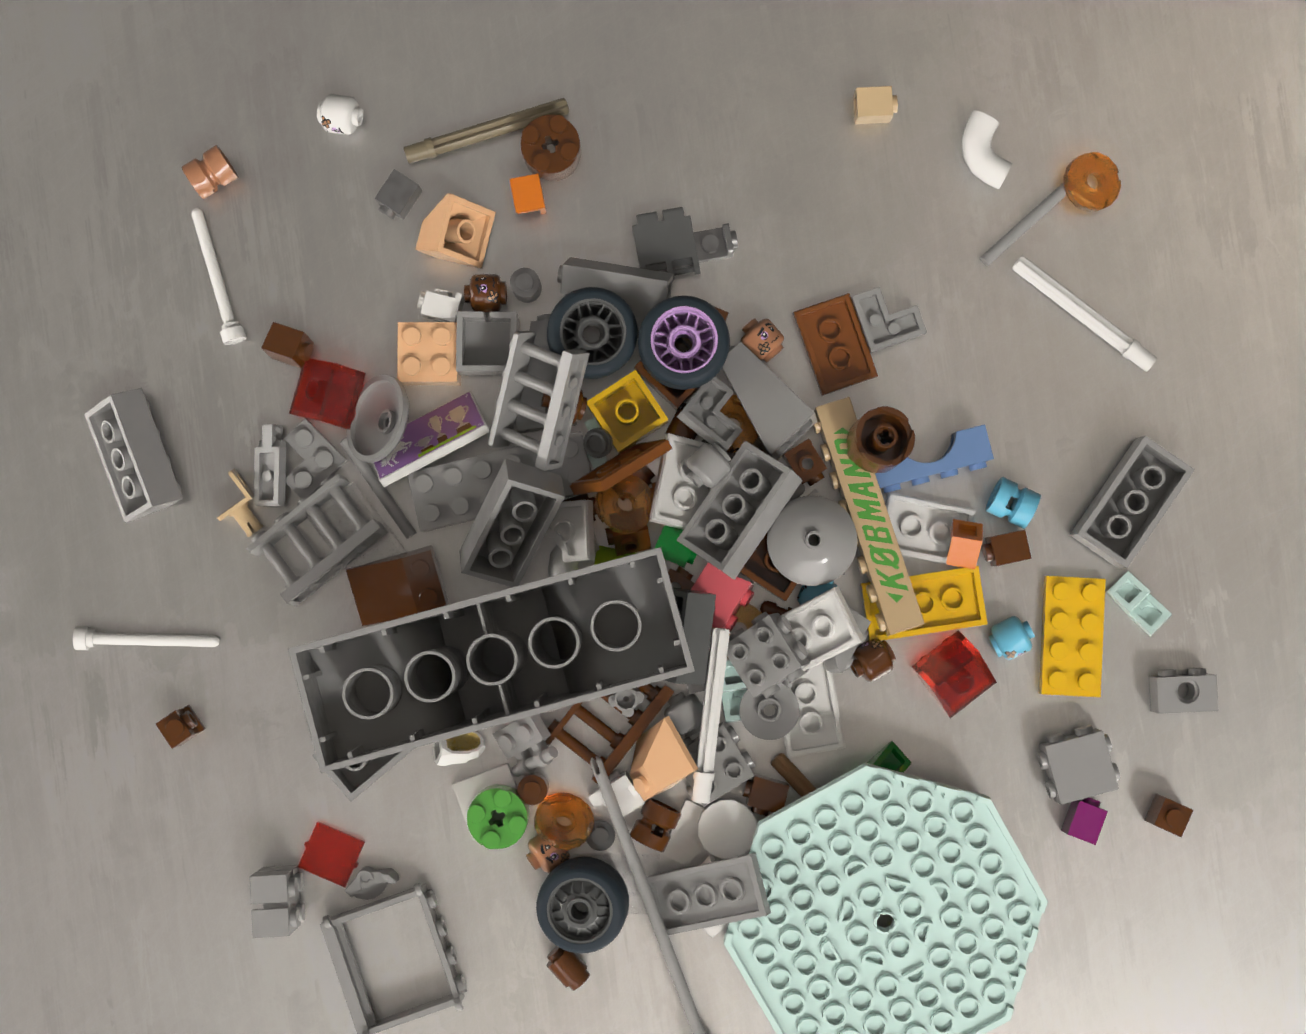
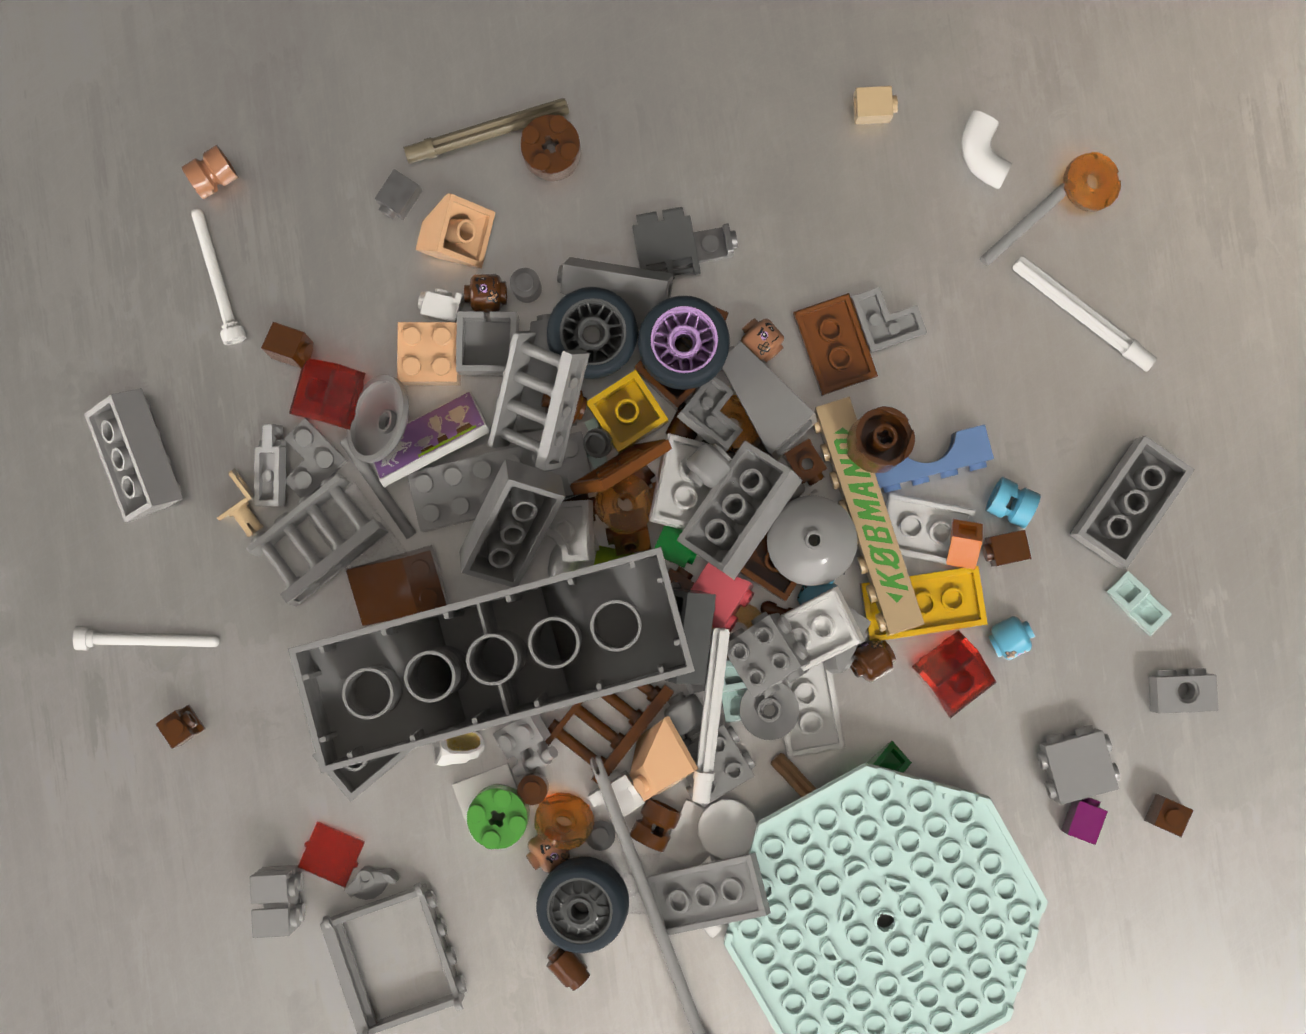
white head [317,94,363,135] -> none
orange panel [509,173,547,214] -> none
light grey plate [608,688,644,717] -> none
reddish brown brick [742,773,790,816] -> none
yellow plate [1039,576,1106,697] -> none

